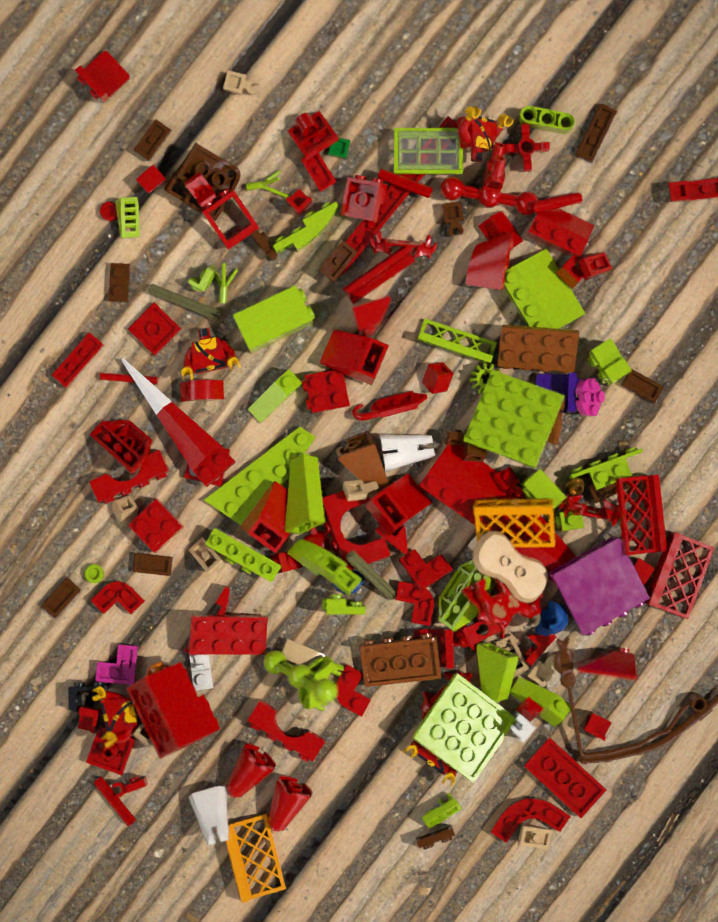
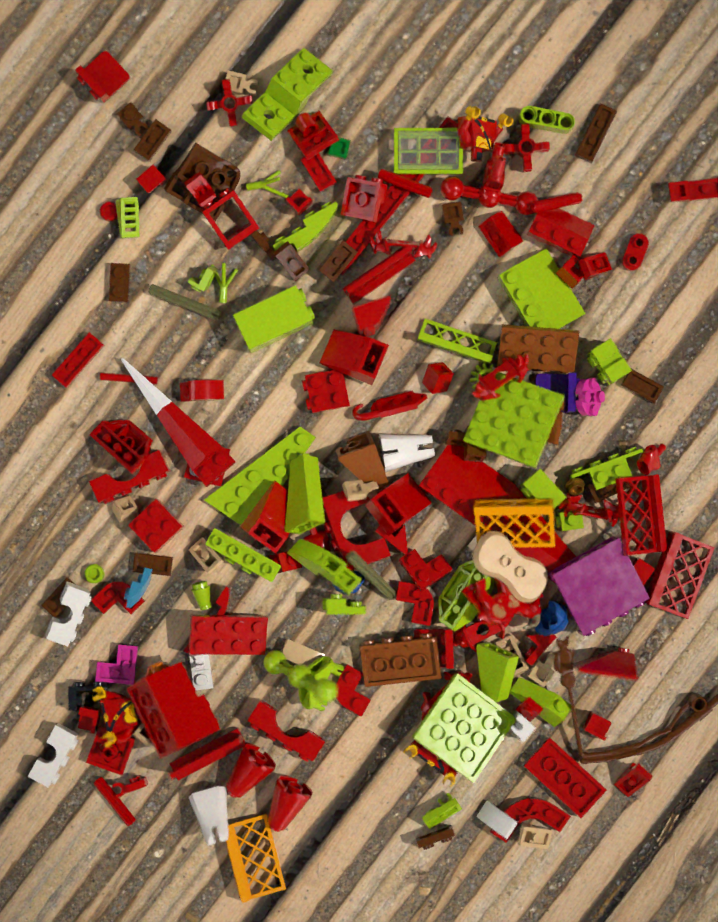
red tile [128,302,182,356] -> none
torso [181,328,241,380] -> none
lime slope [248,369,303,423] -> none
red slope [465,231,514,290] -> none
red plate [493,467,524,499] -> none
none -> white arch [28,723,79,787]
none -> white arch [45,582,91,646]
none -> reddish brown plate [117,102,149,138]
none -> dark azure slope [124,568,152,608]
none -> red fence [168,728,247,780]
none -> lime cone [191,581,211,610]
none -> red pin [206,79,253,127]
none -> lime bracket [241,47,333,141]
none -> reddish brown plate [273,241,310,281]
none -> red piece [471,354,529,401]
none -> white slope [477,801,518,839]
none -> red slope [614,763,653,797]
none -> red plate [622,233,649,271]
none -> red piece [637,443,666,475]

